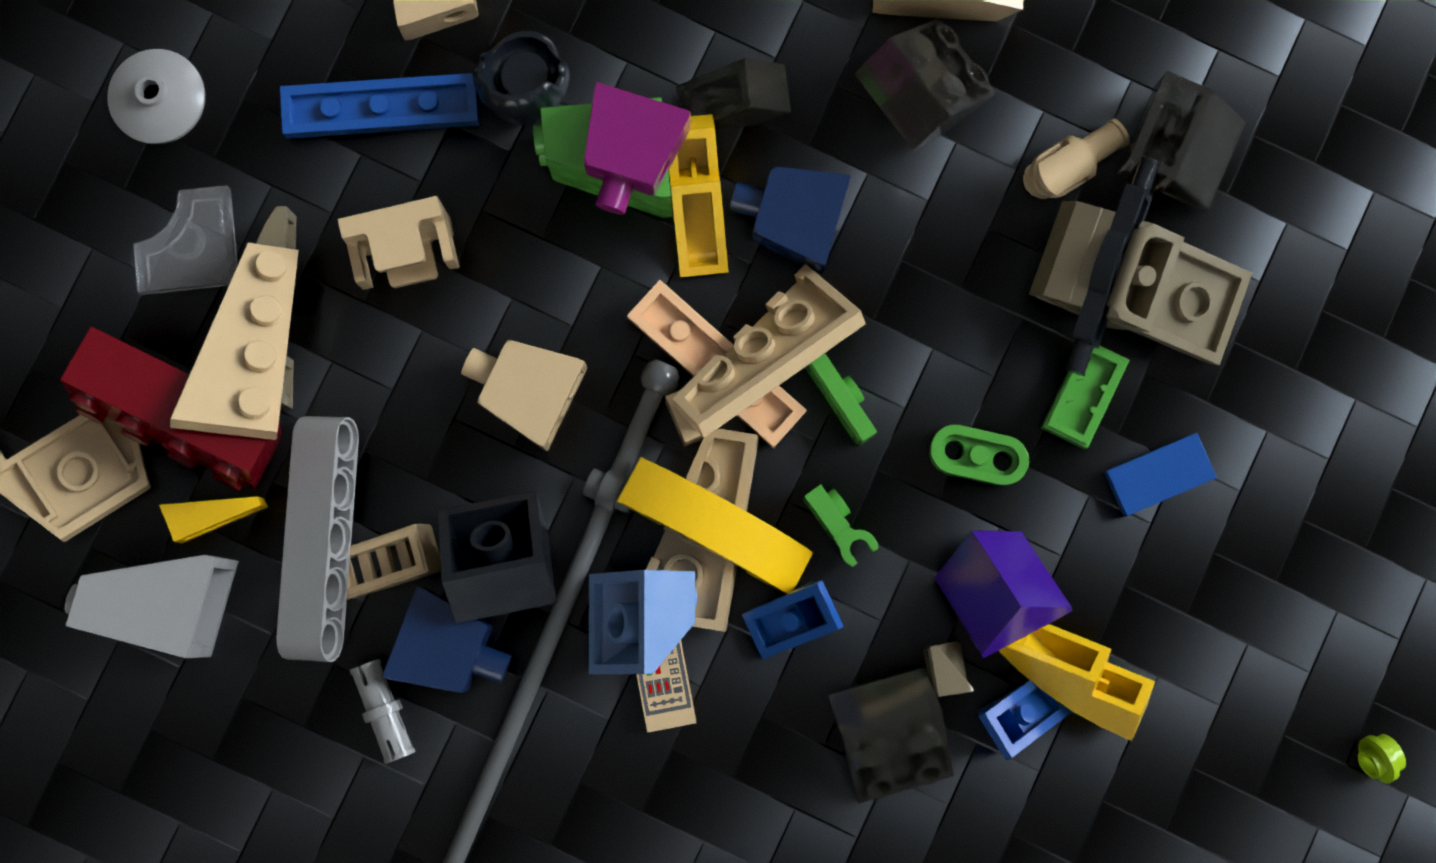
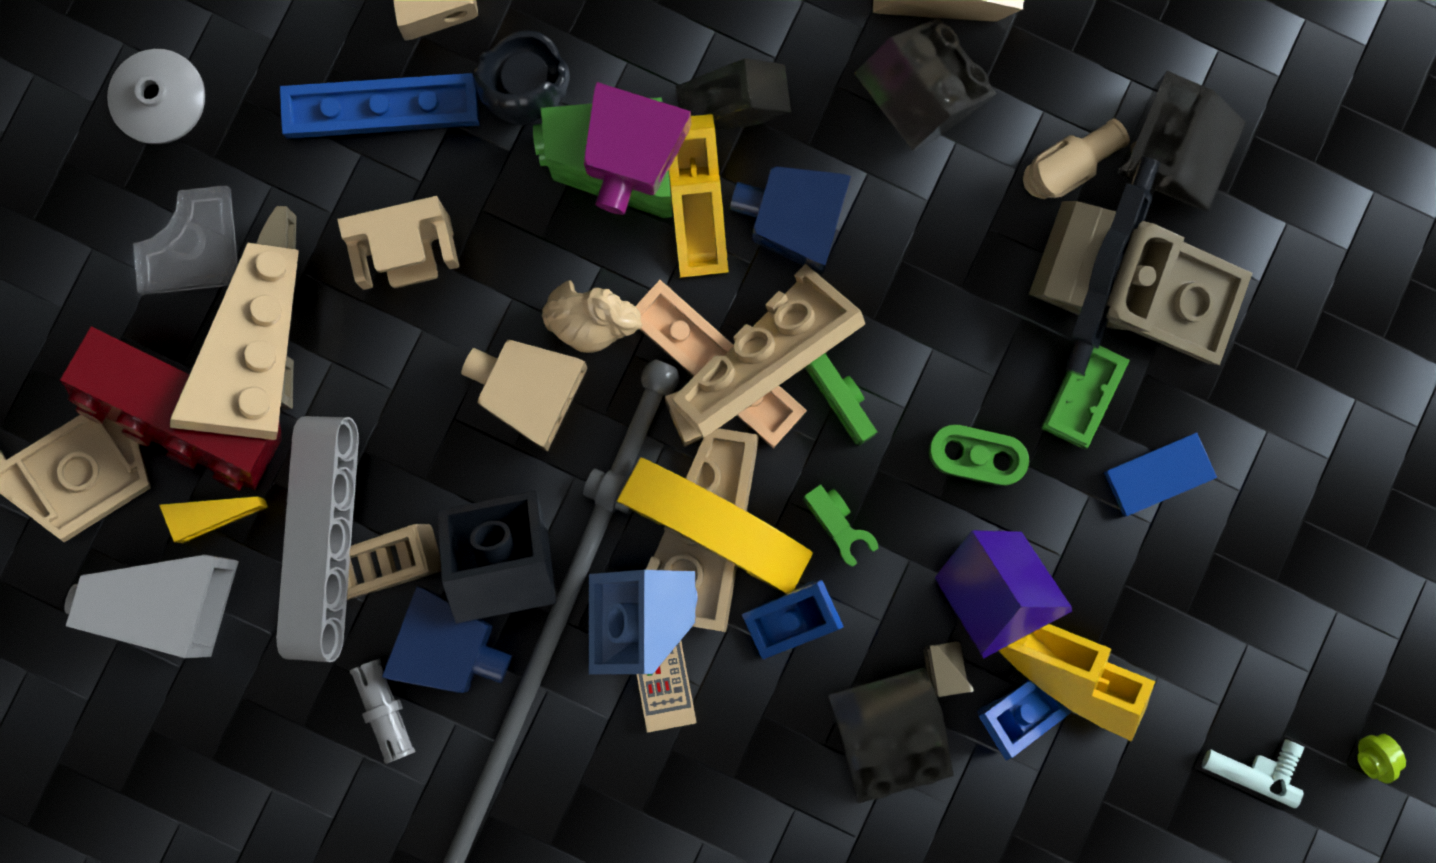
none -> tan hair [541,280,643,353]
none -> light aqua hose [1202,739,1304,808]

